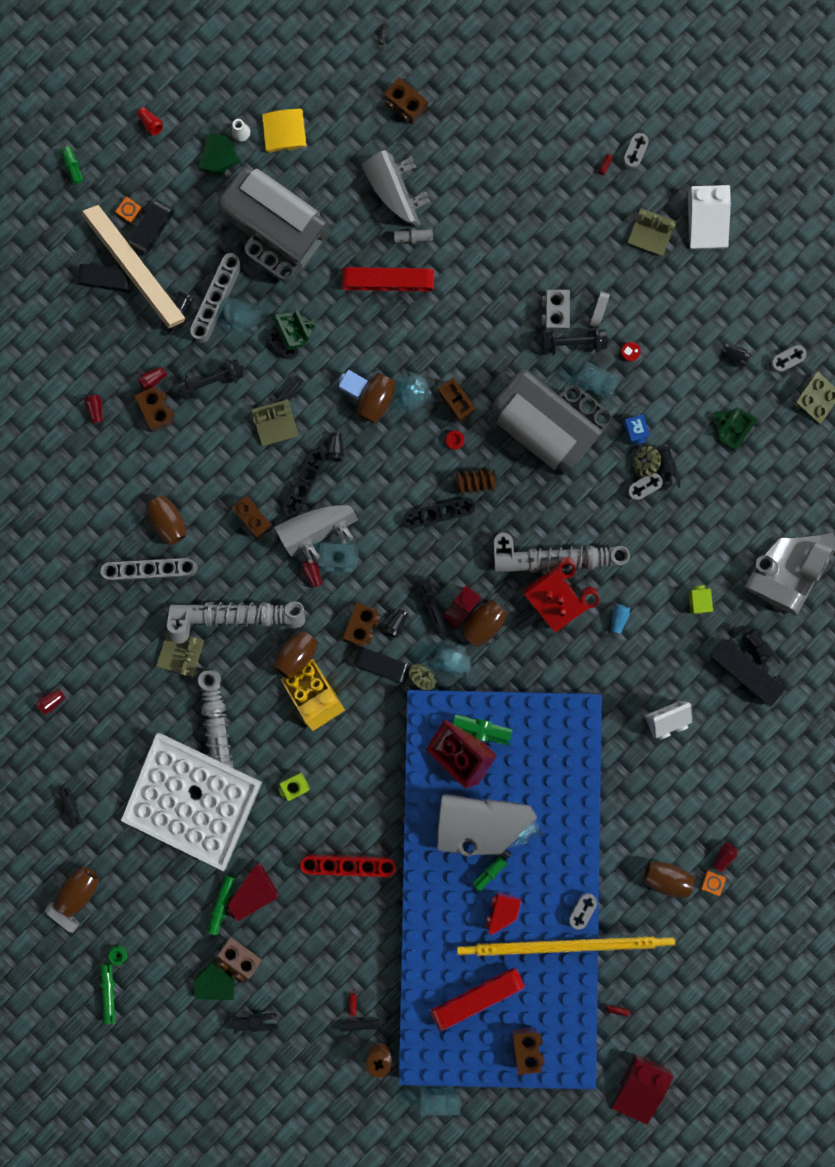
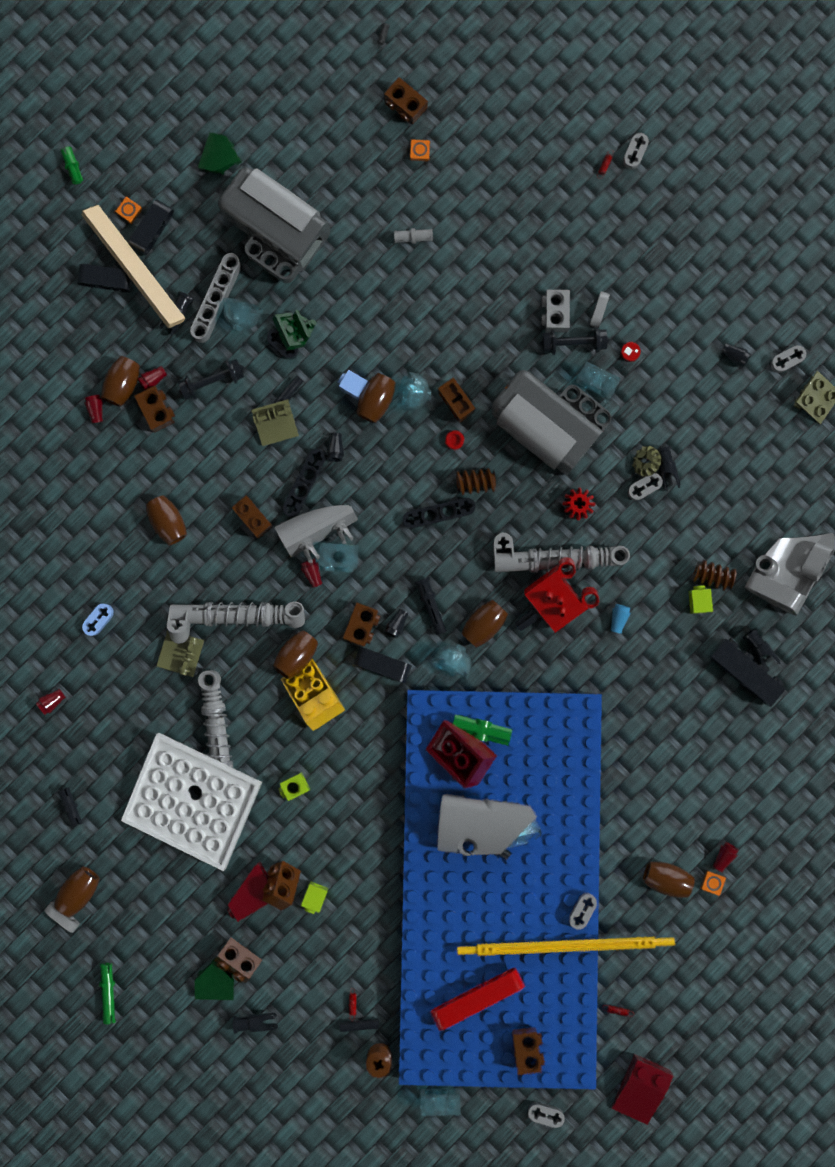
light grey beam [100,558,198,581] -> none
green plate [108,946,128,965] -> none
red cone [137,107,163,136] -> none
green pin [206,875,236,935] -> none
white cone [232,119,250,141] -> none
yellow slope [262,109,306,153] -> none
red beam [300,854,396,877] -> none
red beam [341,267,434,292] -> none
light grey piece [362,150,430,227] -> none
olive gear [409,663,437,691] -> none
dark red slope [442,585,481,629] -> none
green axle [472,855,507,891] -> none
red slope [485,892,521,934] -> none
blue brick [623,414,650,445] -> none
olive hinge [628,208,676,256] -> none
white slope [645,701,692,740] -> none
white slope [688,185,731,249] -> none
dark green slope [714,408,757,452] -> none
none -> light blue beam [82,604,114,636]
none -> reddish brown piece [101,356,140,407]
none -> reddish brown brick [262,860,301,910]
none -> lime brick [301,881,329,914]
none -> orange tile [410,140,430,161]
none -> light grey beam [528,1102,565,1128]
none -> red gear [562,488,595,521]
none -> reddish brown piece [693,560,737,591]

